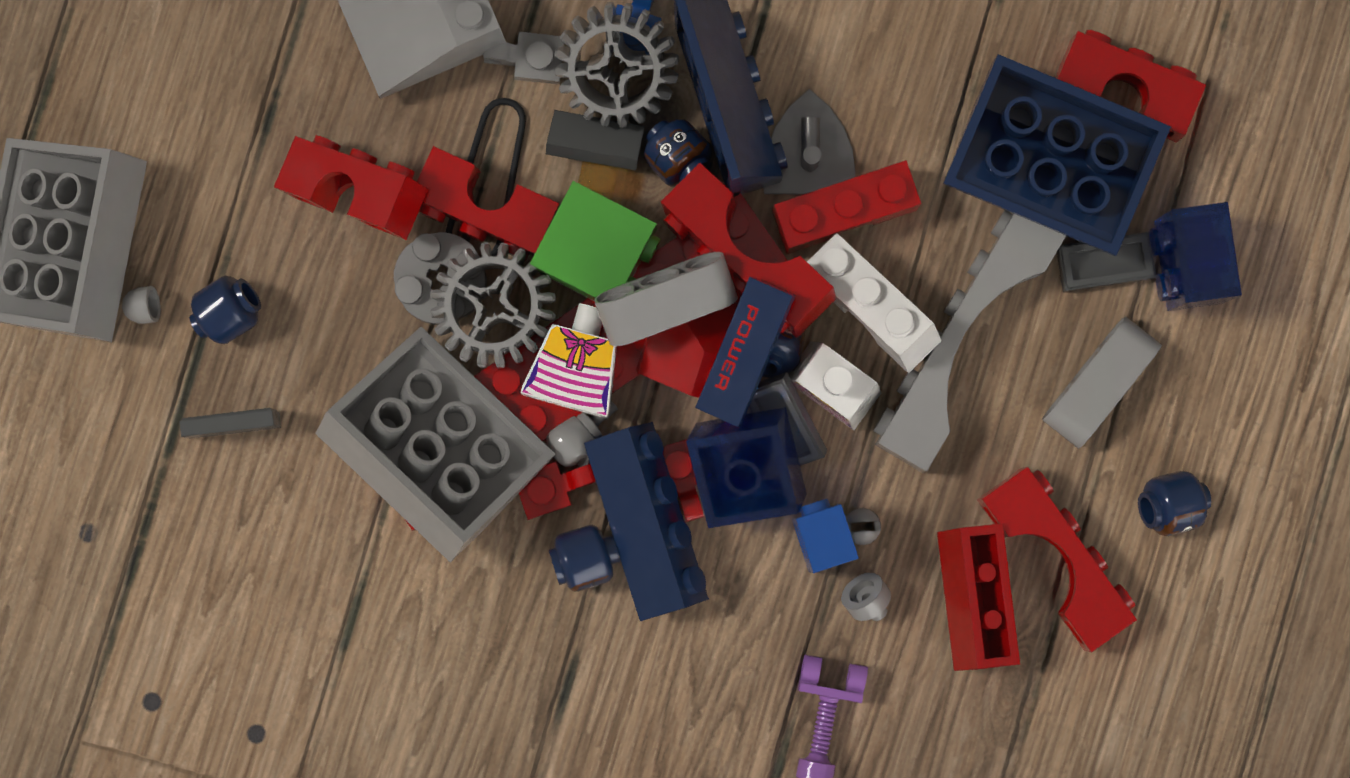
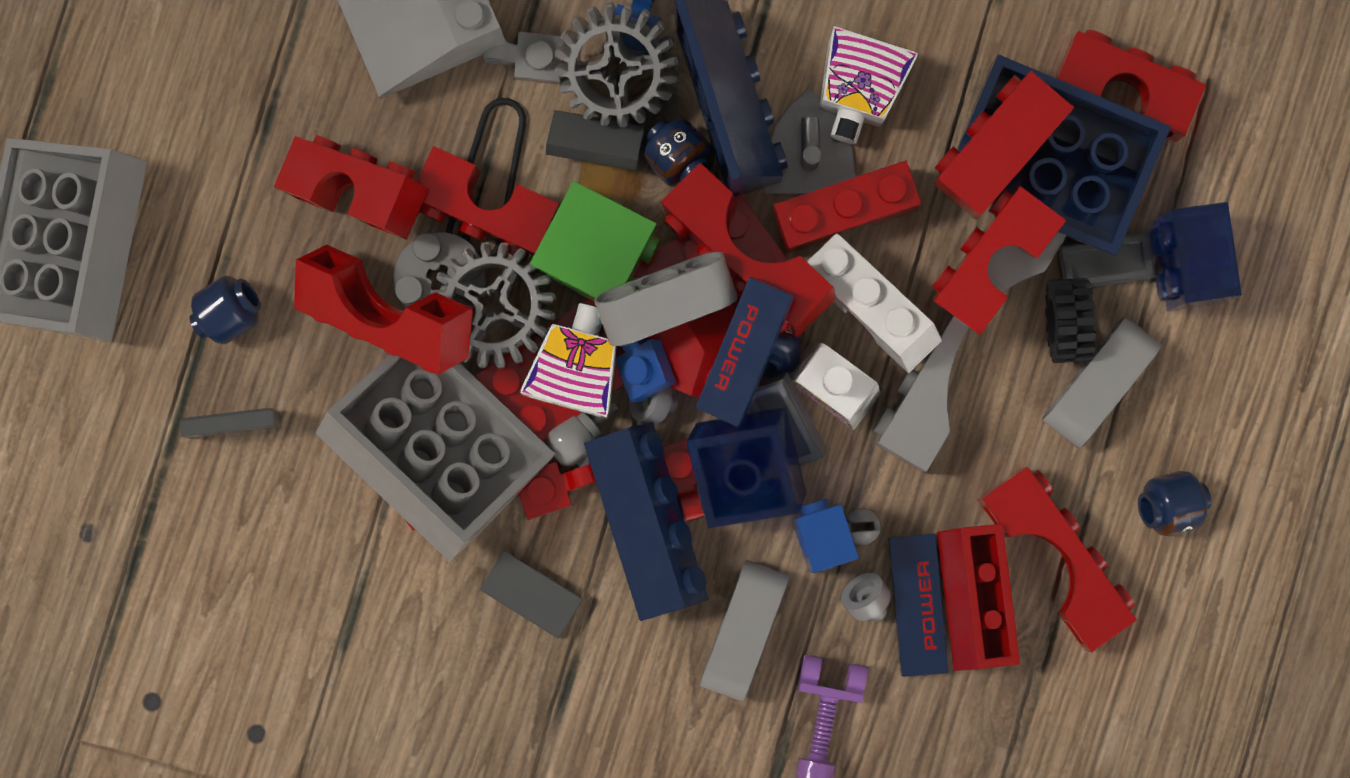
light grey hinge [122,286,161,324] -> none
dark blue head [549,525,620,592] -> none
none -> red arch [294,244,473,375]
none -> dark grey tile [480,550,583,639]
none -> blue plate [615,337,677,402]
none -> light grey tile [629,387,678,424]
none -> light grey beam [699,560,789,702]
none -> torso [819,26,918,144]
none -> dark blue tile [888,534,948,677]
none -> red arch [931,186,1066,335]
none -> red brick [933,71,1074,220]
none -> black tyre [1045,278,1096,363]

